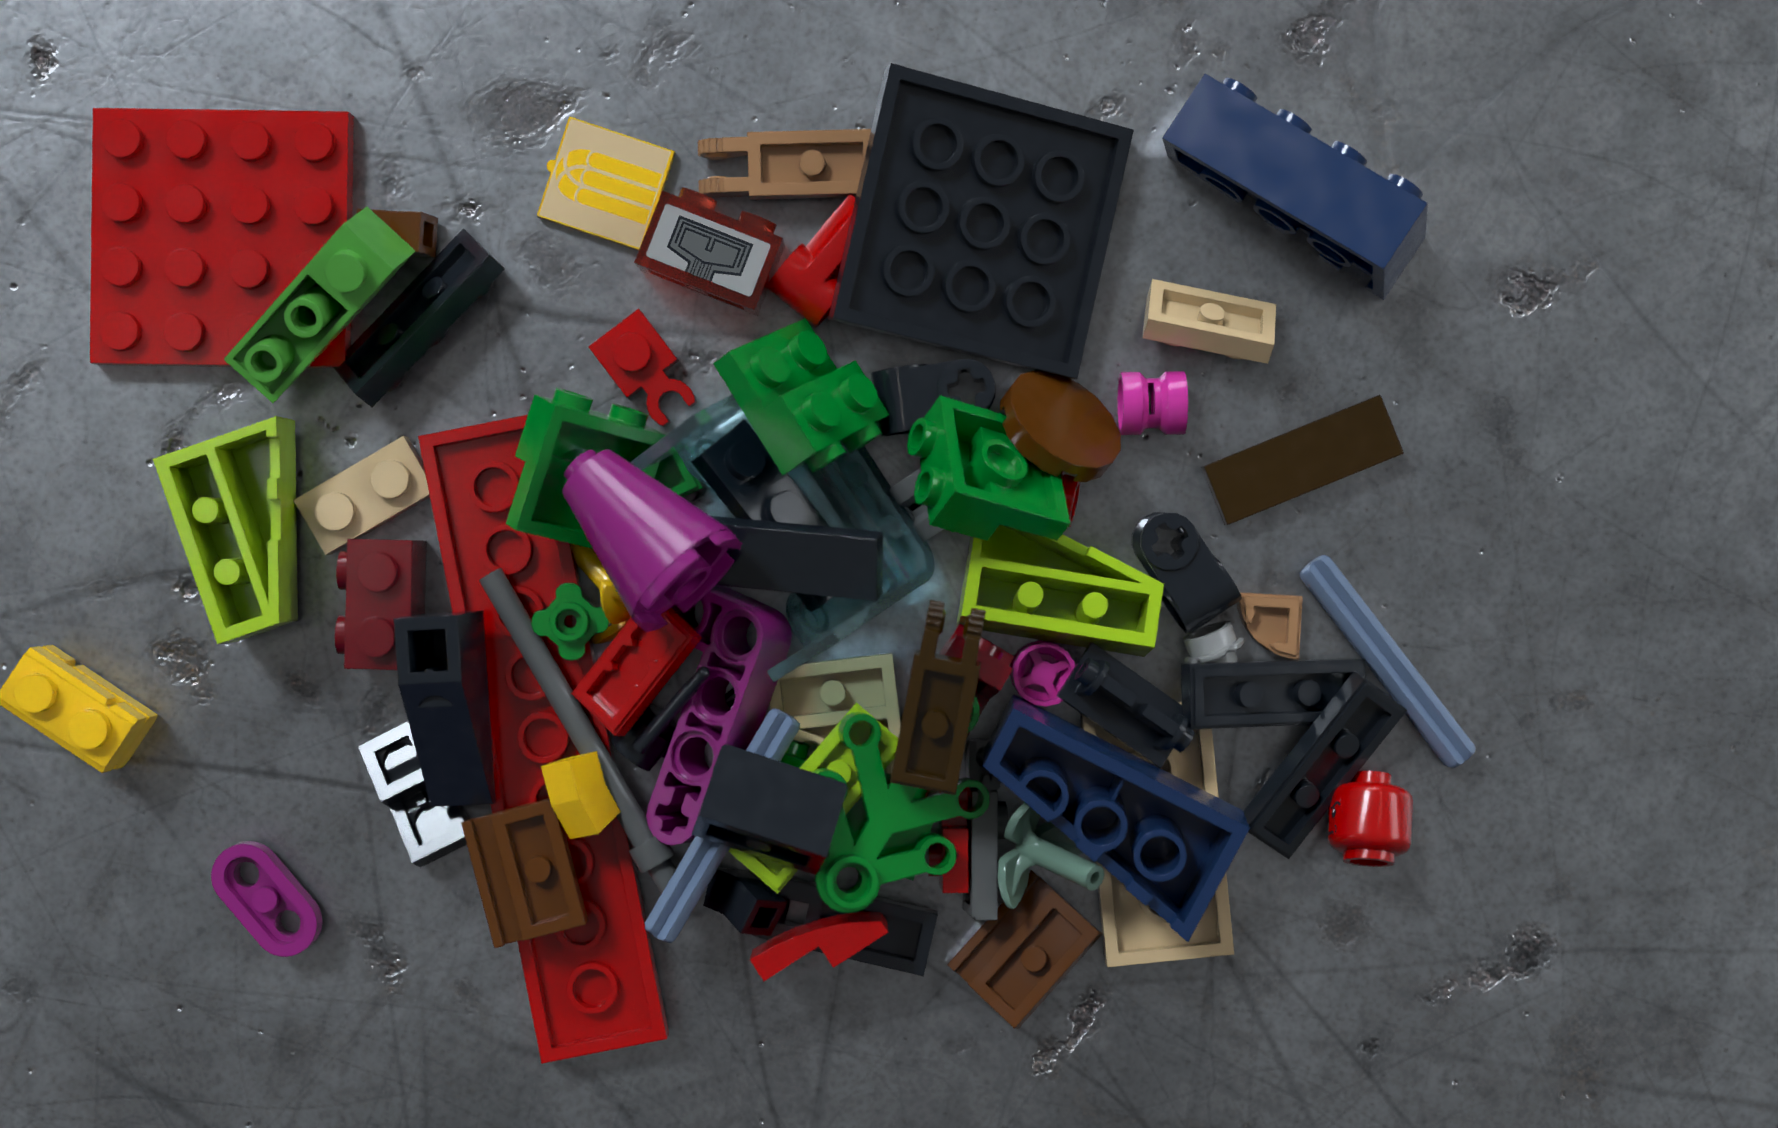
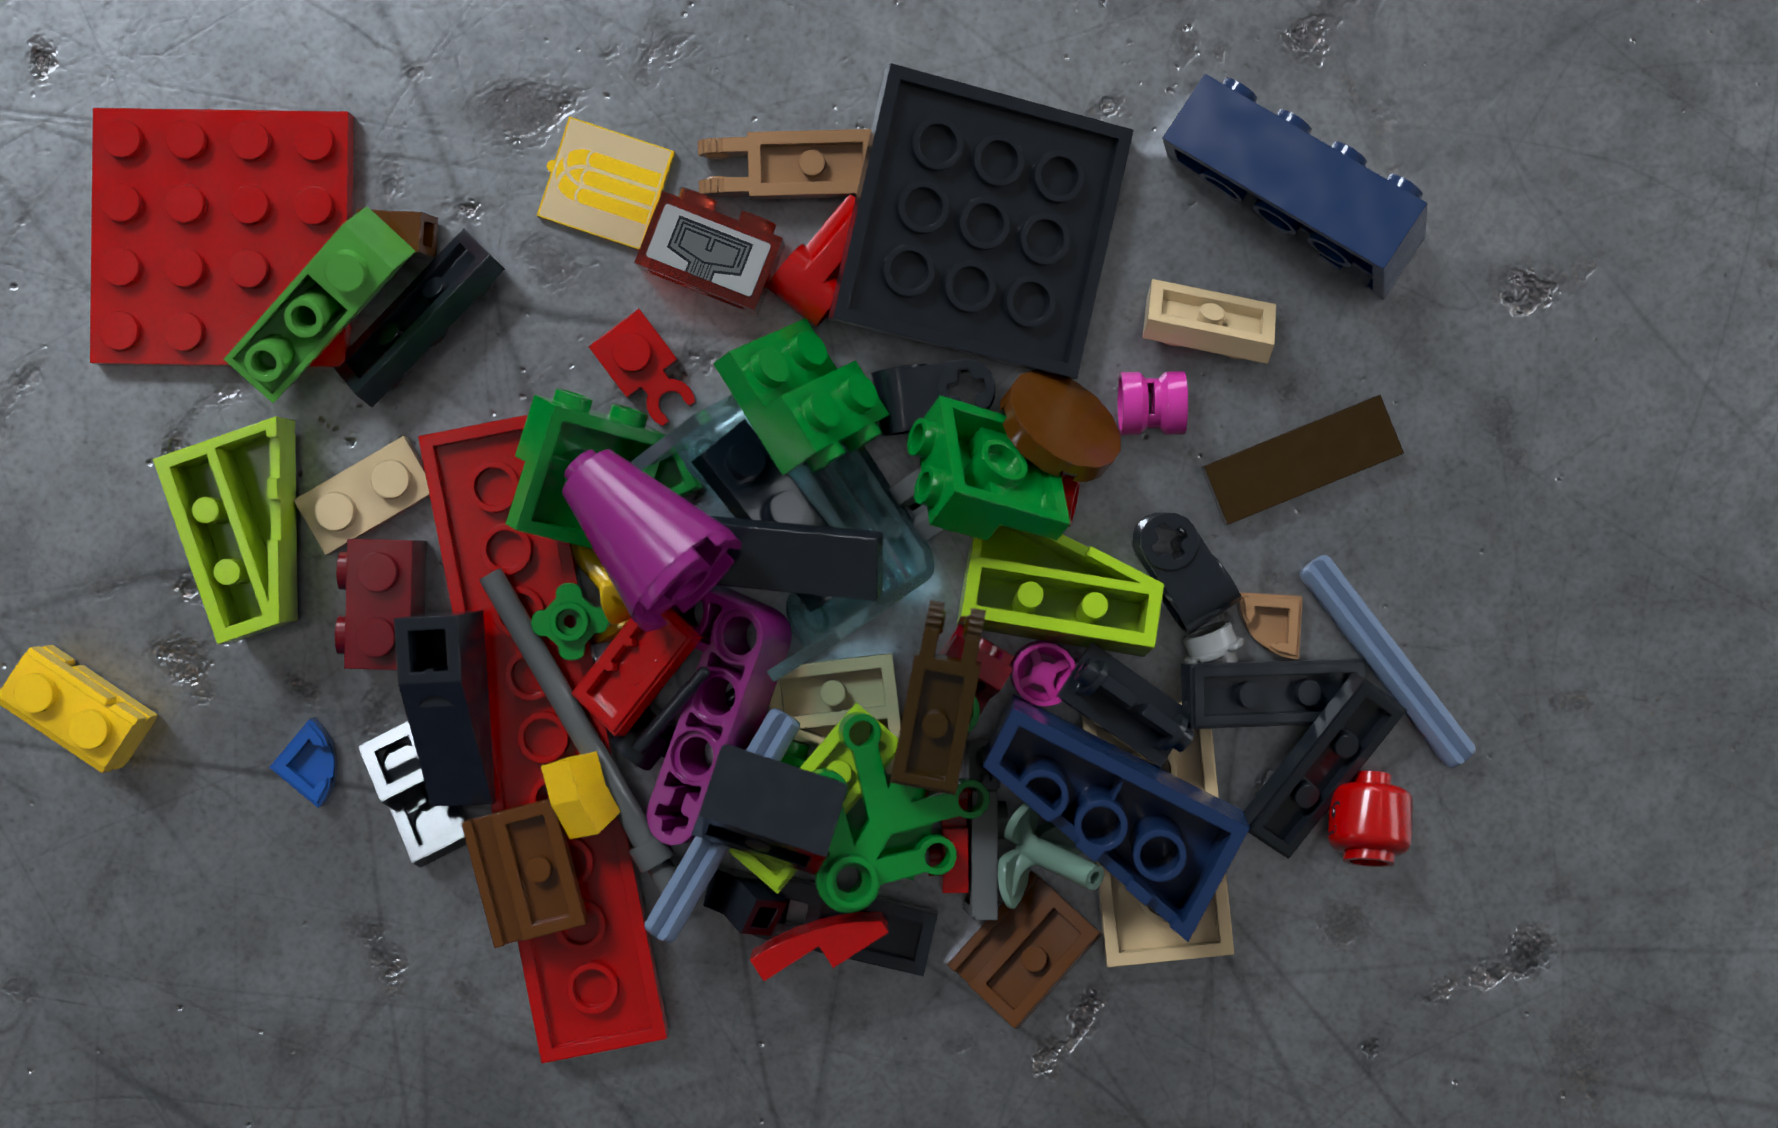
magenta plate [211,841,322,957] -> none
none -> blue tile [269,717,337,808]

